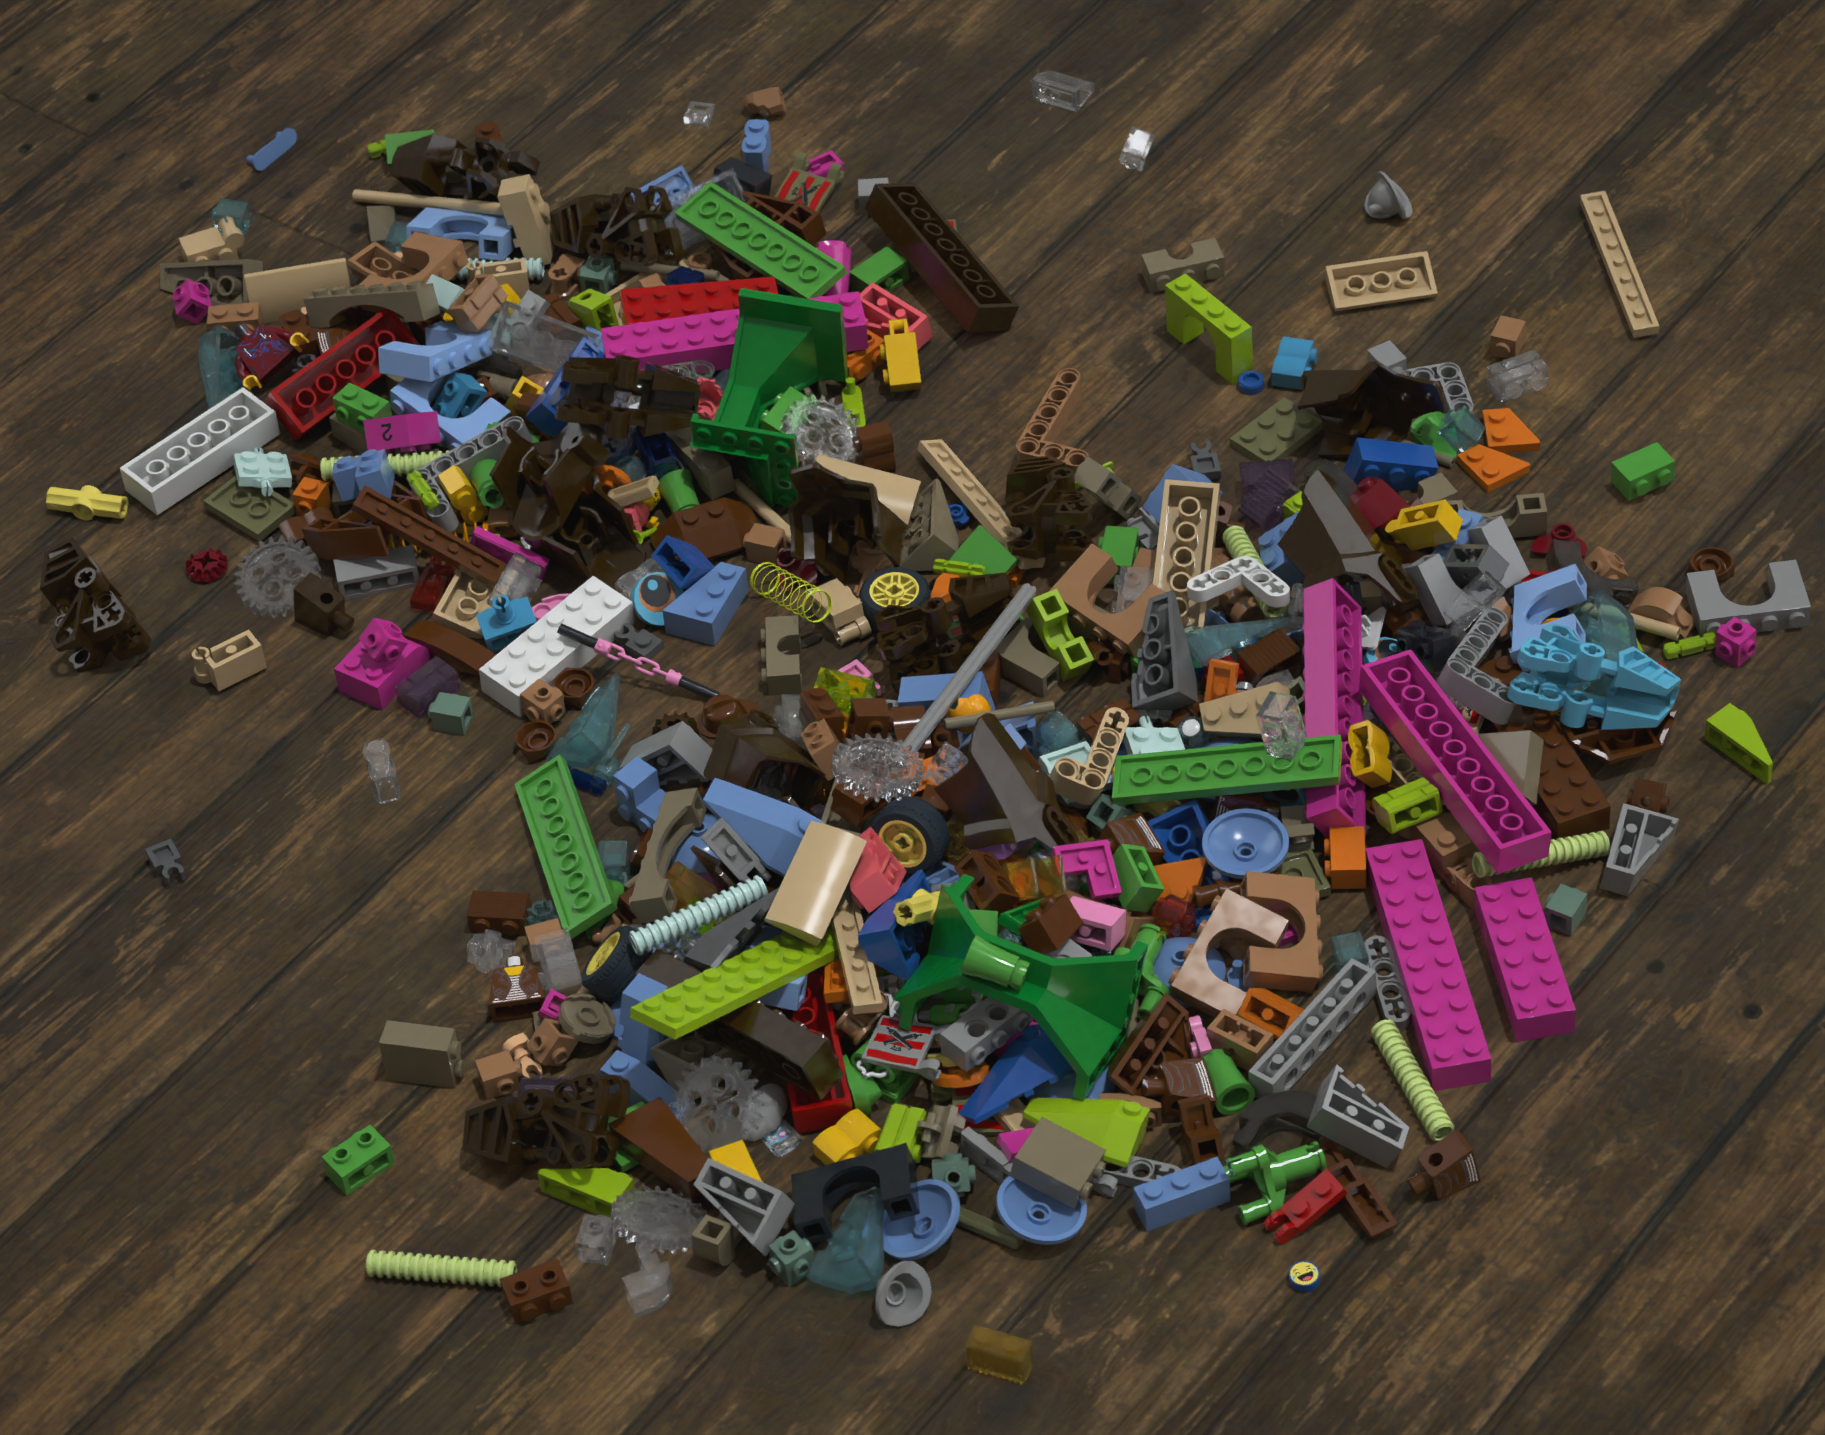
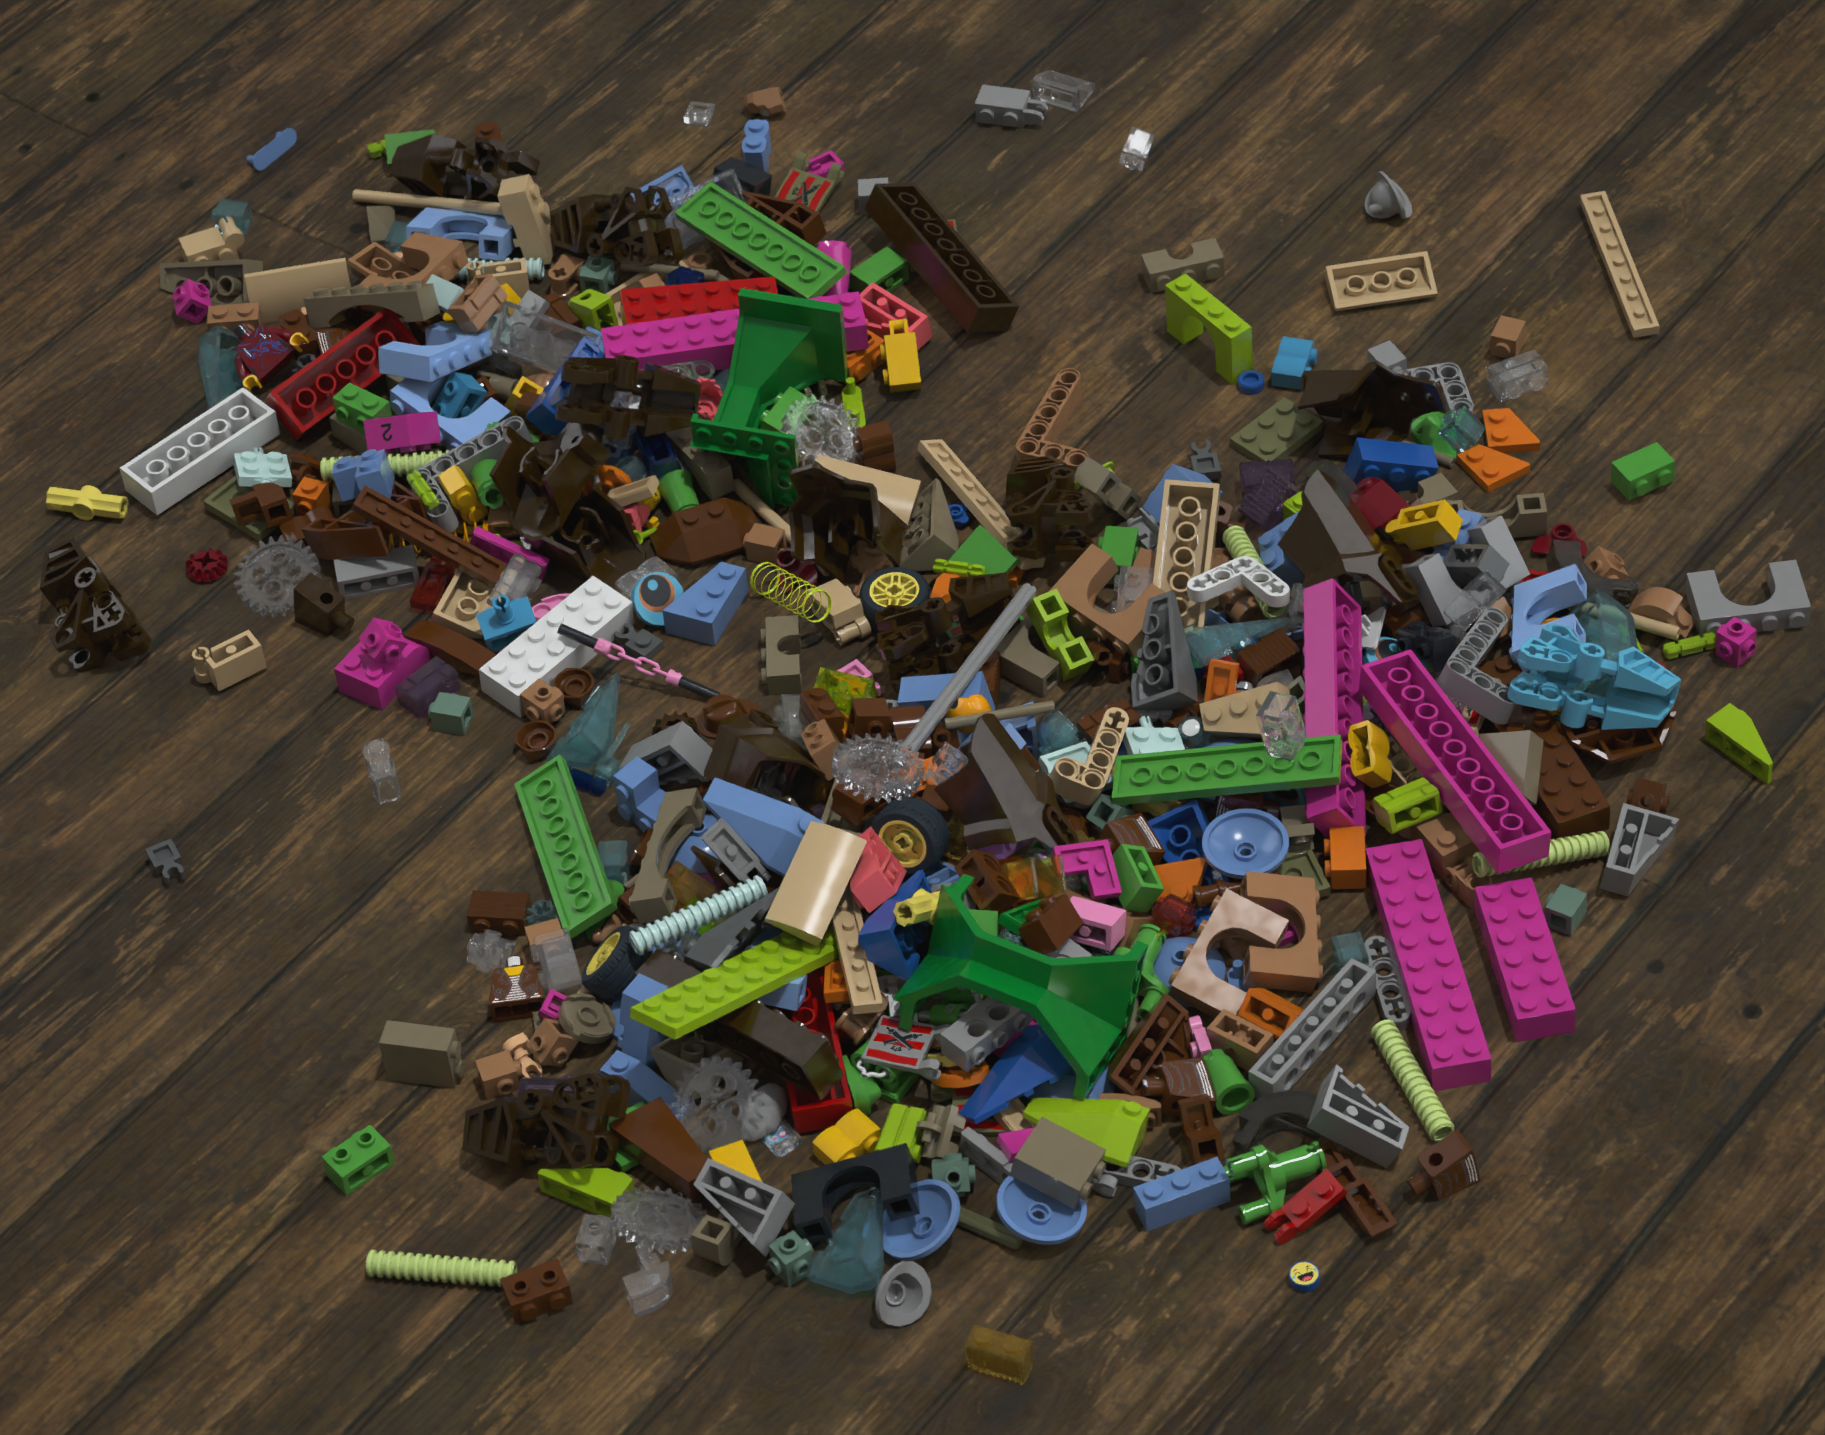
blue torso [651,535,714,589] -> none
bright green plant [961,935,1030,990] -> none
reddish brown hat [1688,547,1735,583] -> none
none -> reddish brown brick [230,483,294,528]
none -> light grey hinge [975,84,1048,129]

